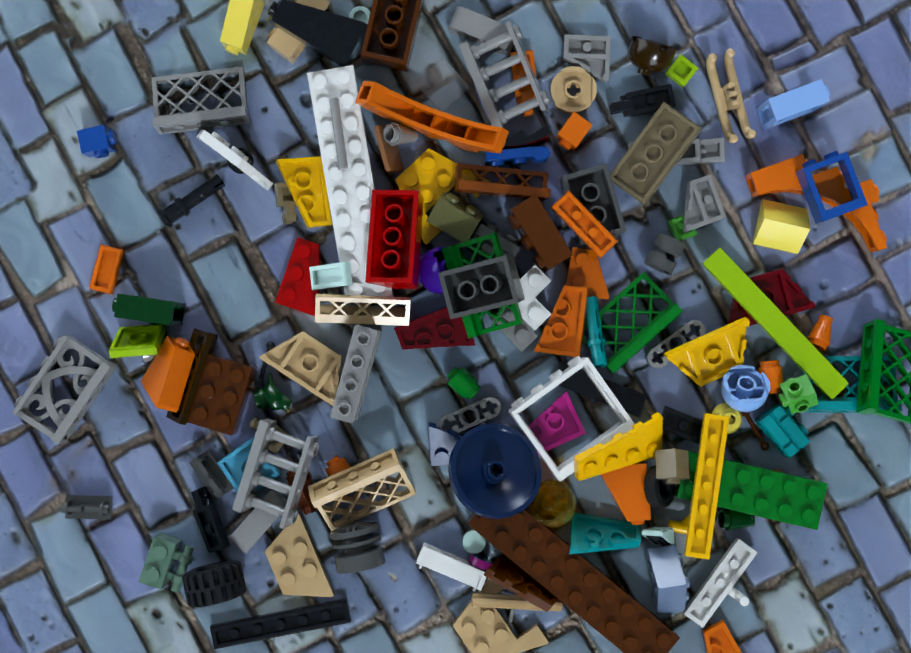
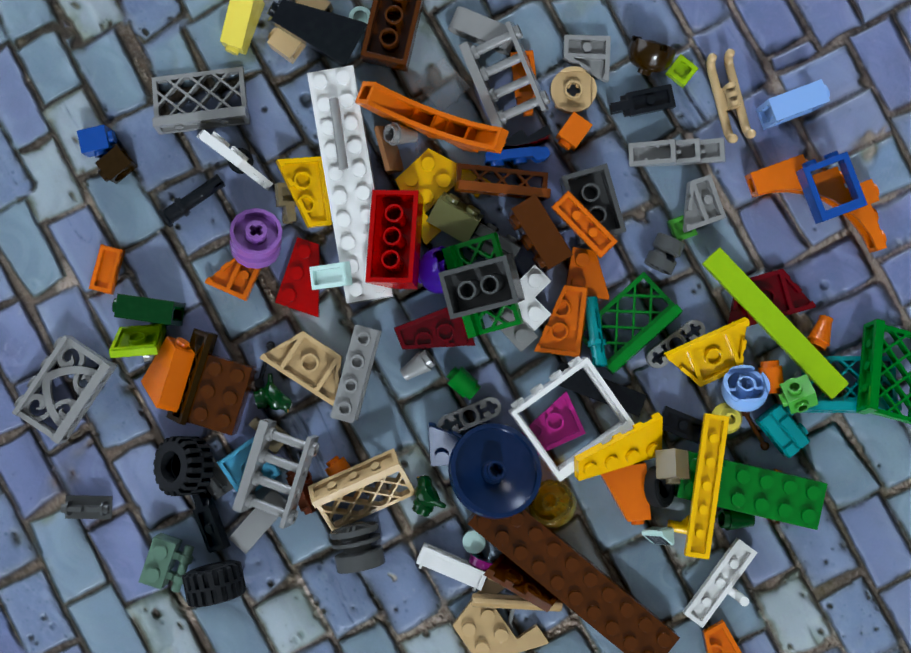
black tile [210,598,352,649] -> none
tan wing [265,512,335,597] -> none
tan fence [315,294,411,326] -> none
teal wing [569,512,641,554] -> none
dark tan tile [610,102,702,205] -> none
sand blue brick [647,545,690,614] -> none
light yellow slope [752,199,810,254] -> none
none -> dark brown brick [95,145,138,184]
none -> black tyre [153,436,214,496]
none -> orange wing [205,258,262,301]
none -> medium lavender wheel [230,208,283,269]
none -> light grey cone [400,350,436,381]
none -> dark green animal [412,475,446,517]

